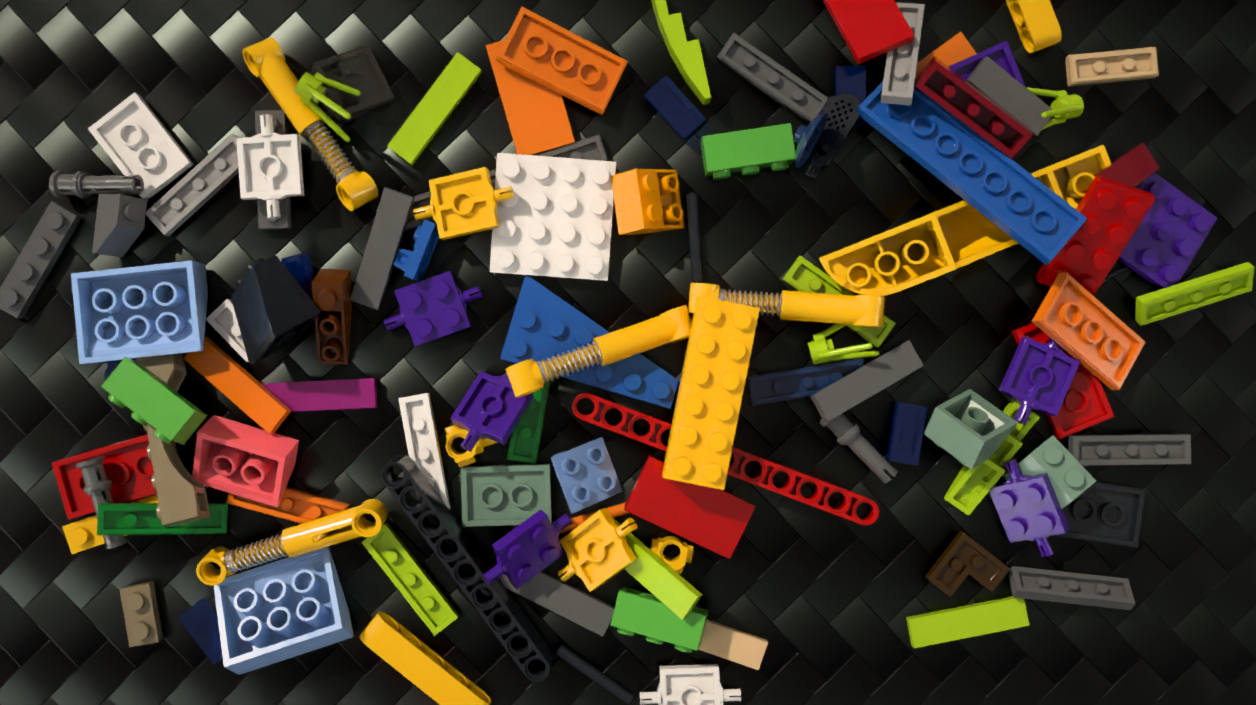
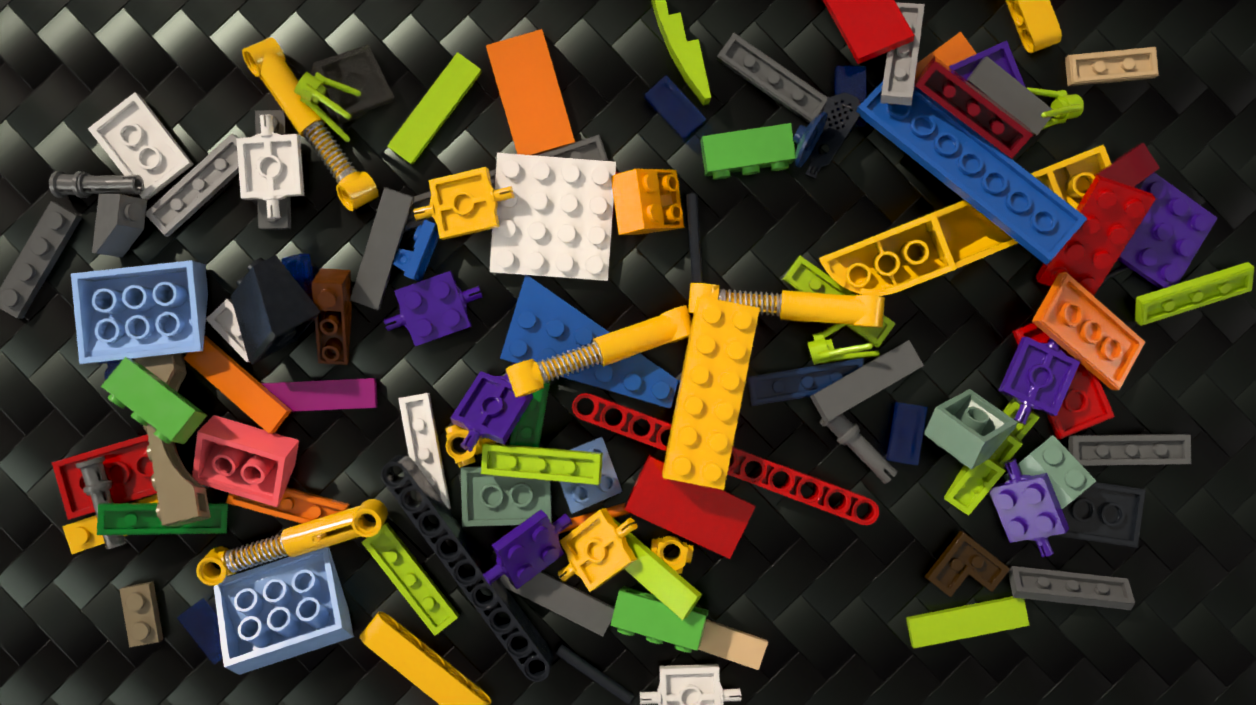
orange tile [496,7,628,115] -> none
none -> lime plate [481,443,603,485]

